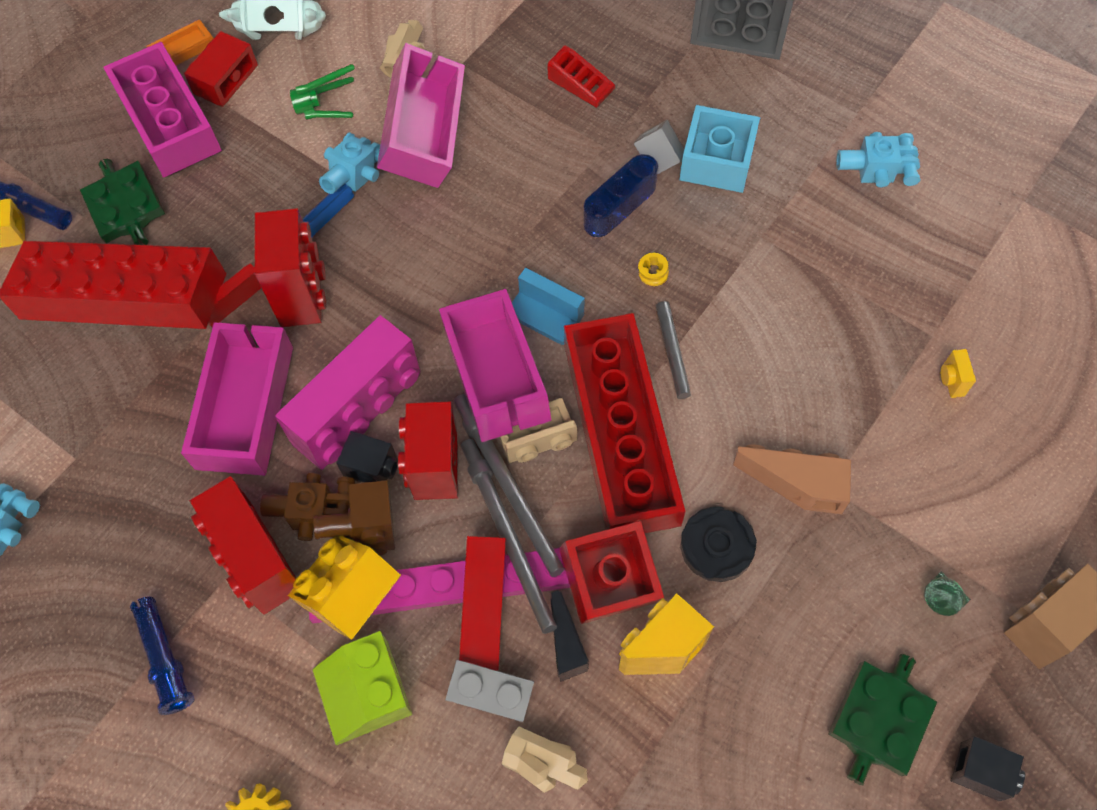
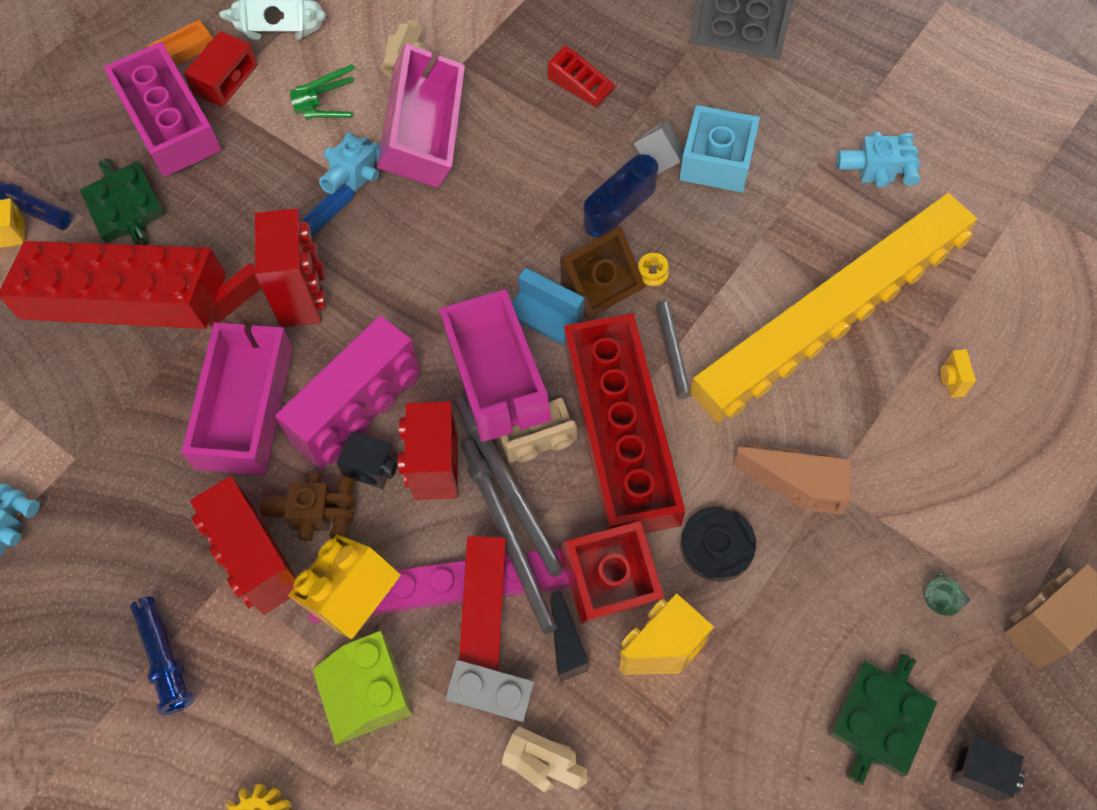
reddish brown brick [313,480,395,556] -> none
none -> reddish brown slope [560,226,645,319]
none -> yellow brick [690,193,978,424]

